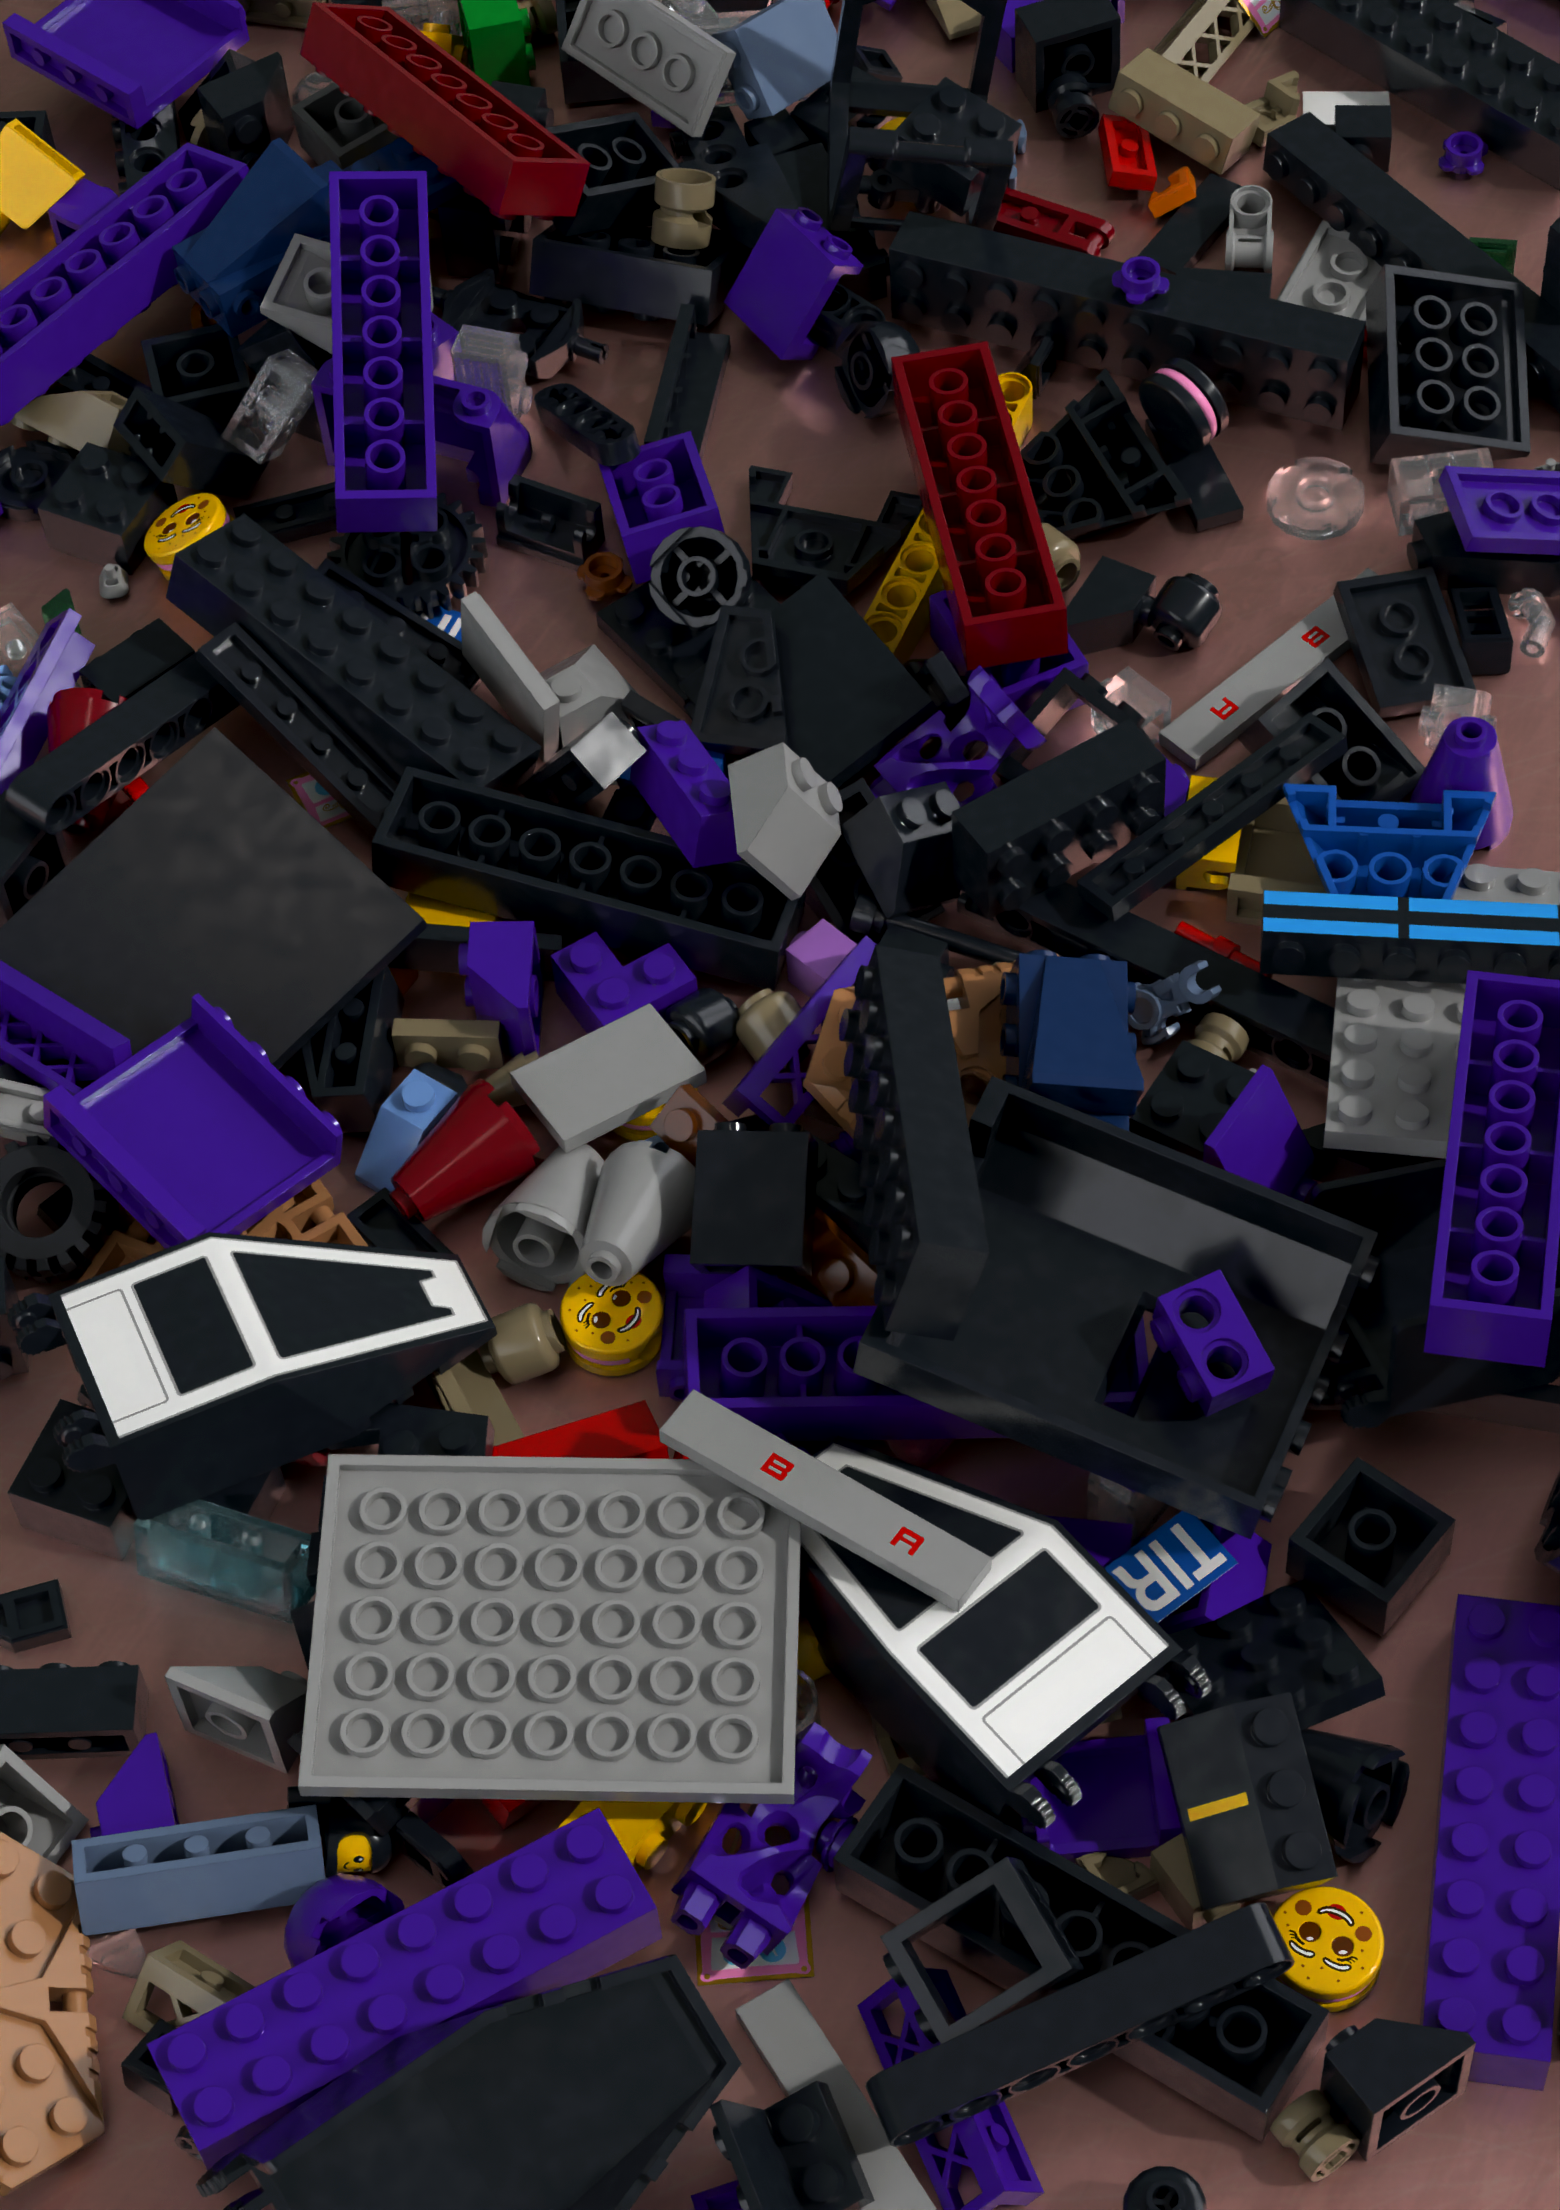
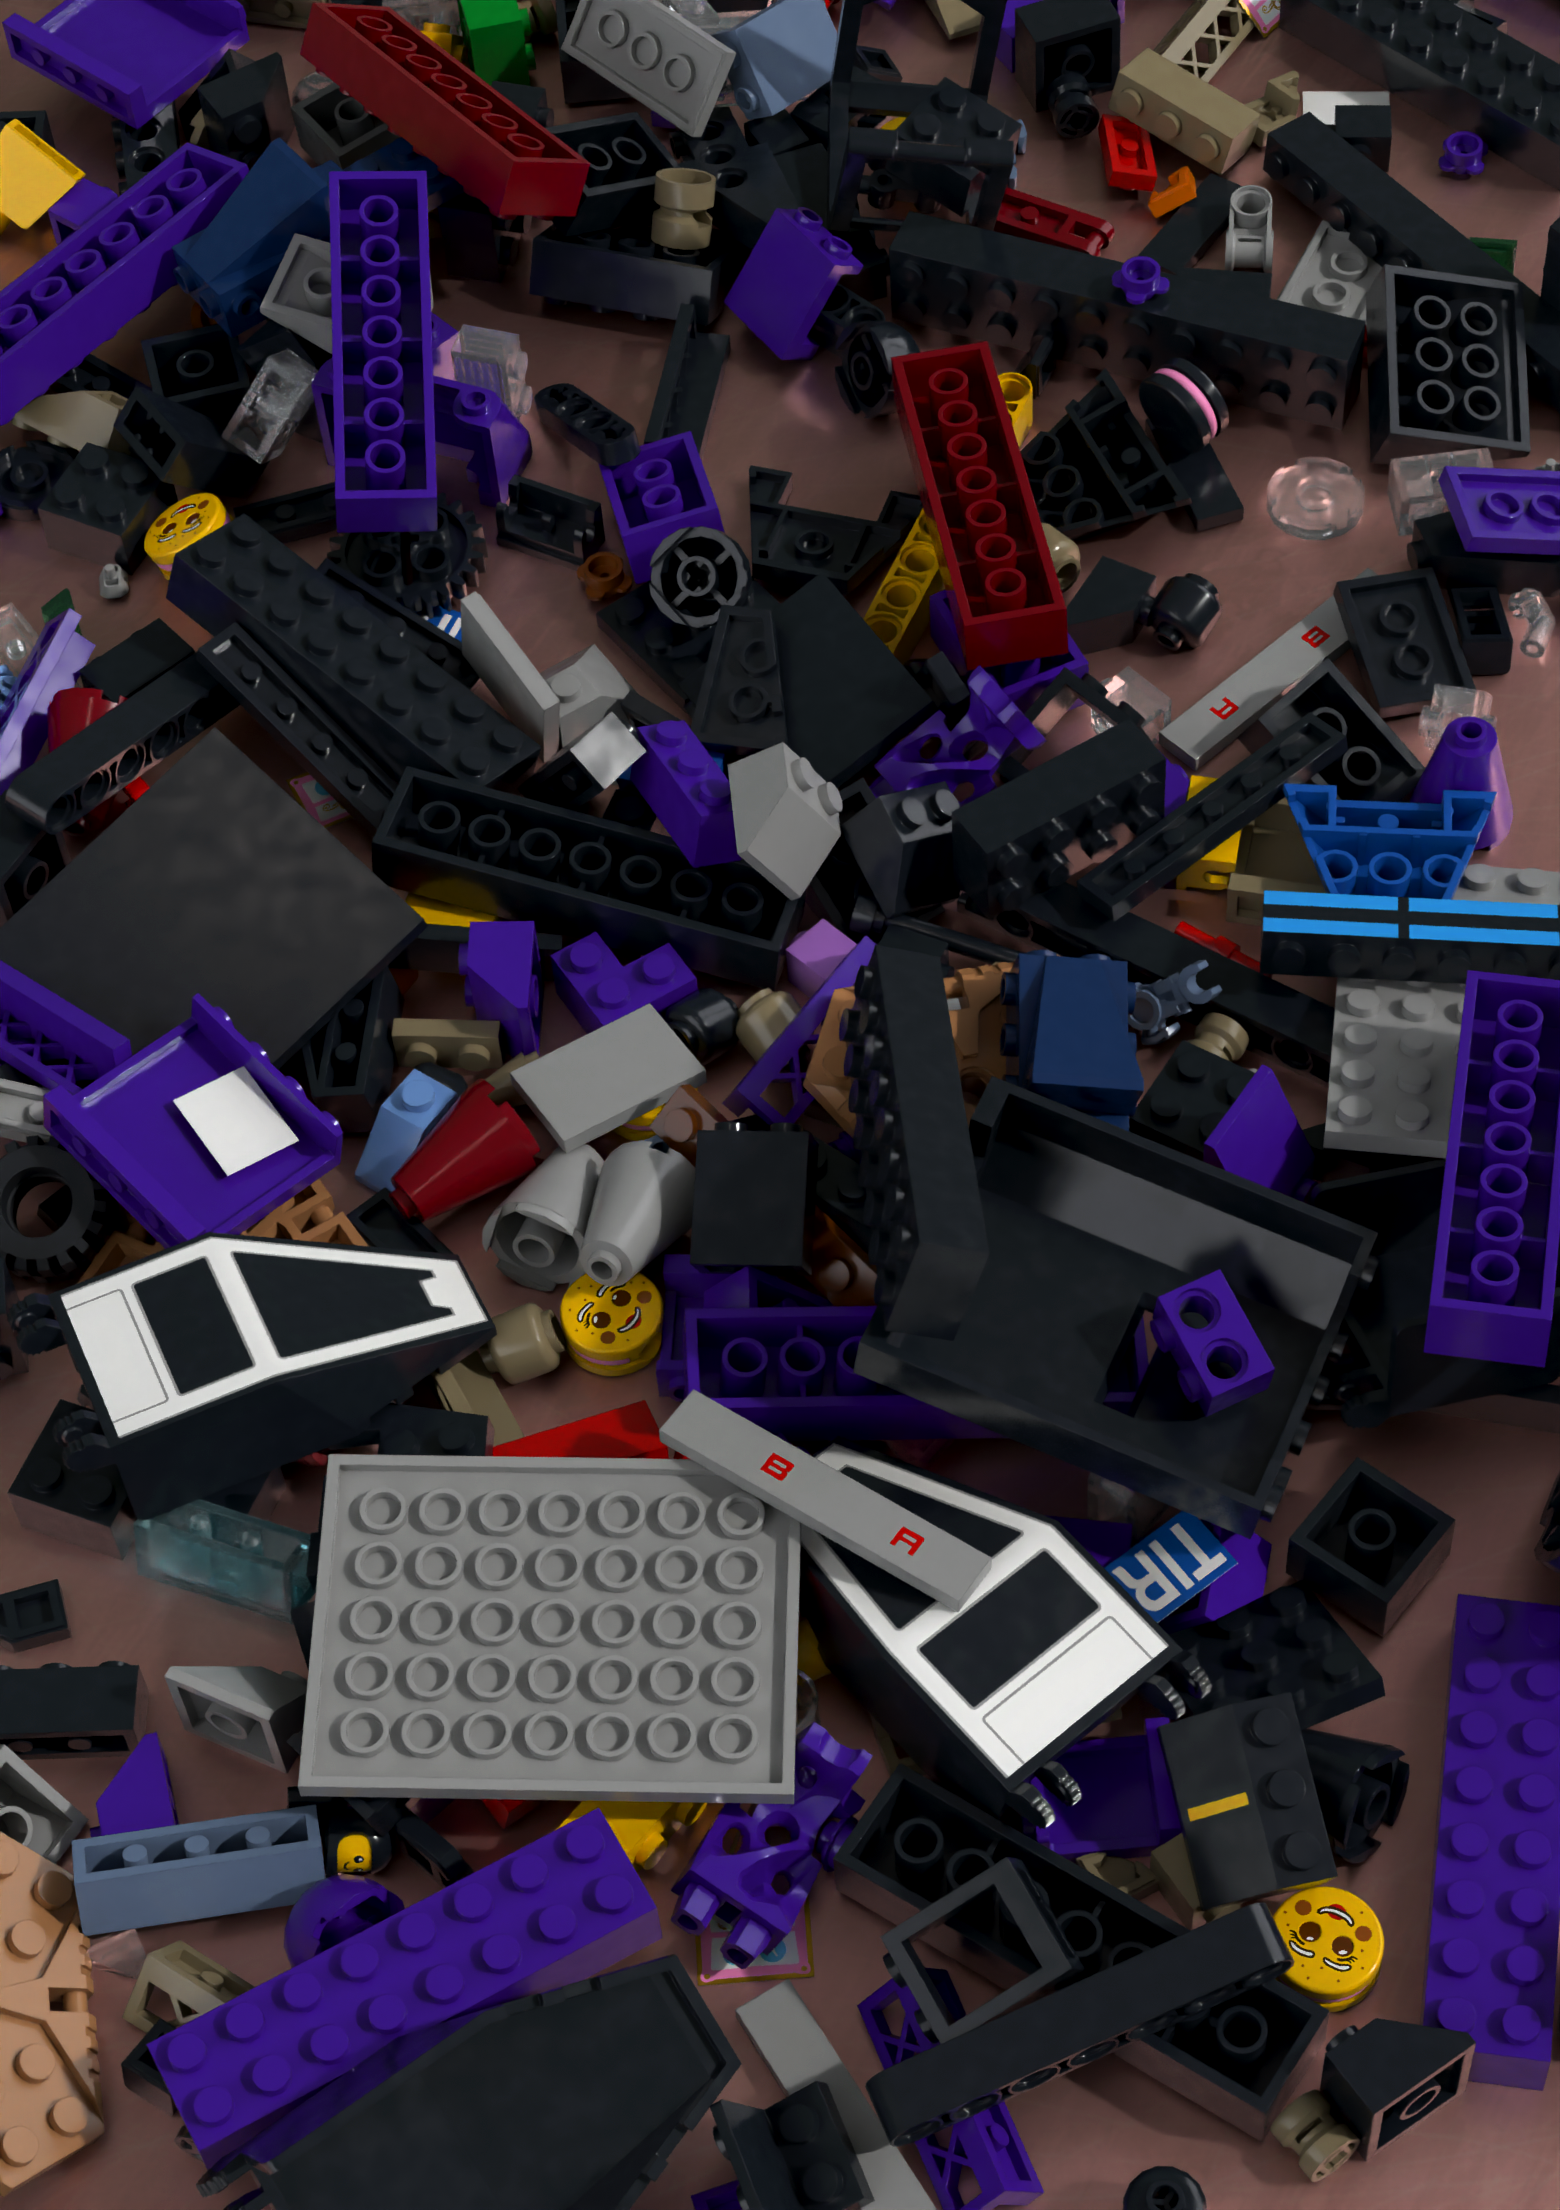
black plate [432,268,609,379] -> none
none -> white sticker [173,1066,299,1176]

